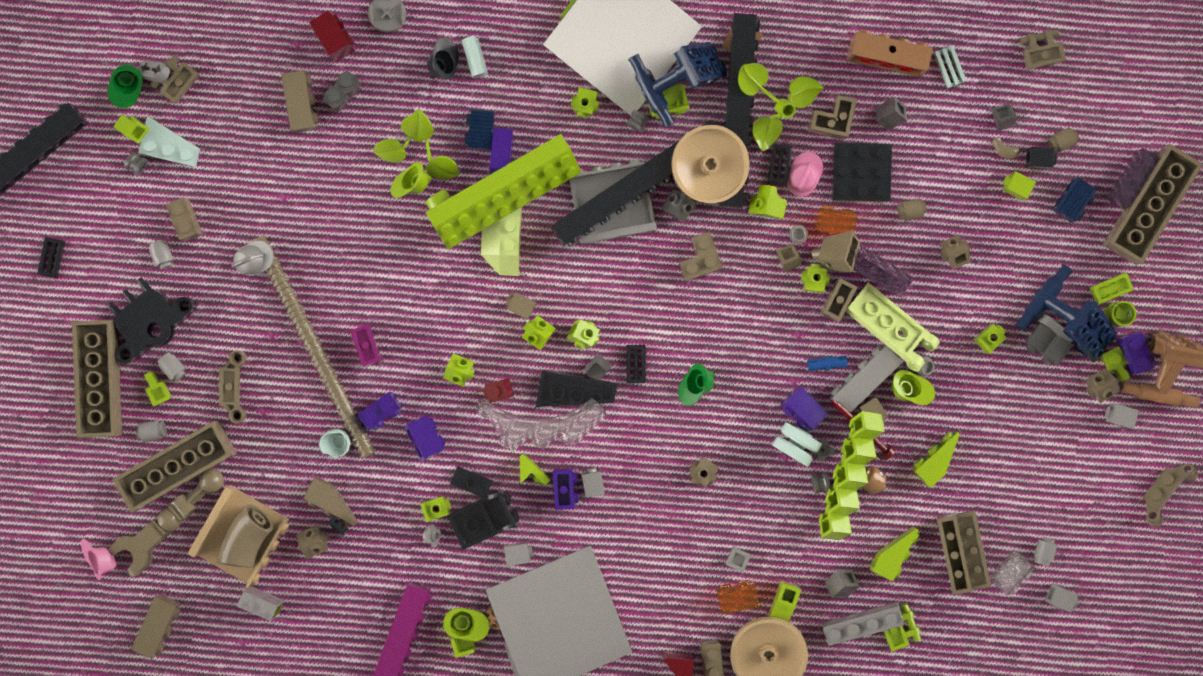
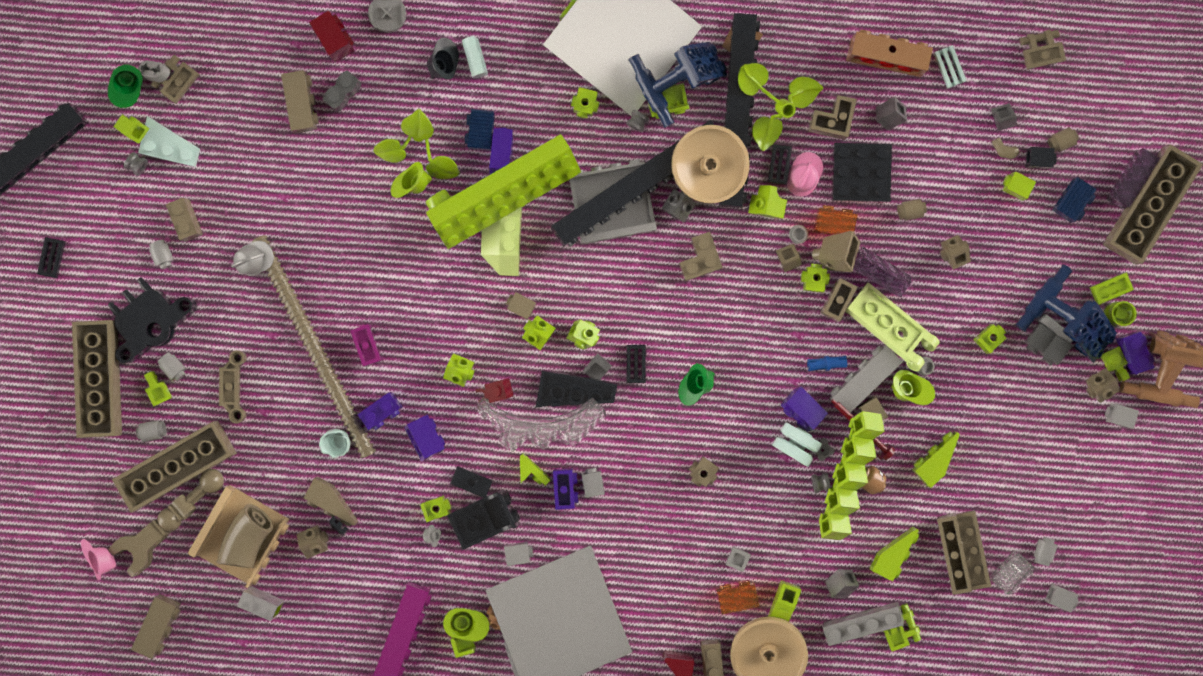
dark tan plate [1143,464,1198,528] -> none

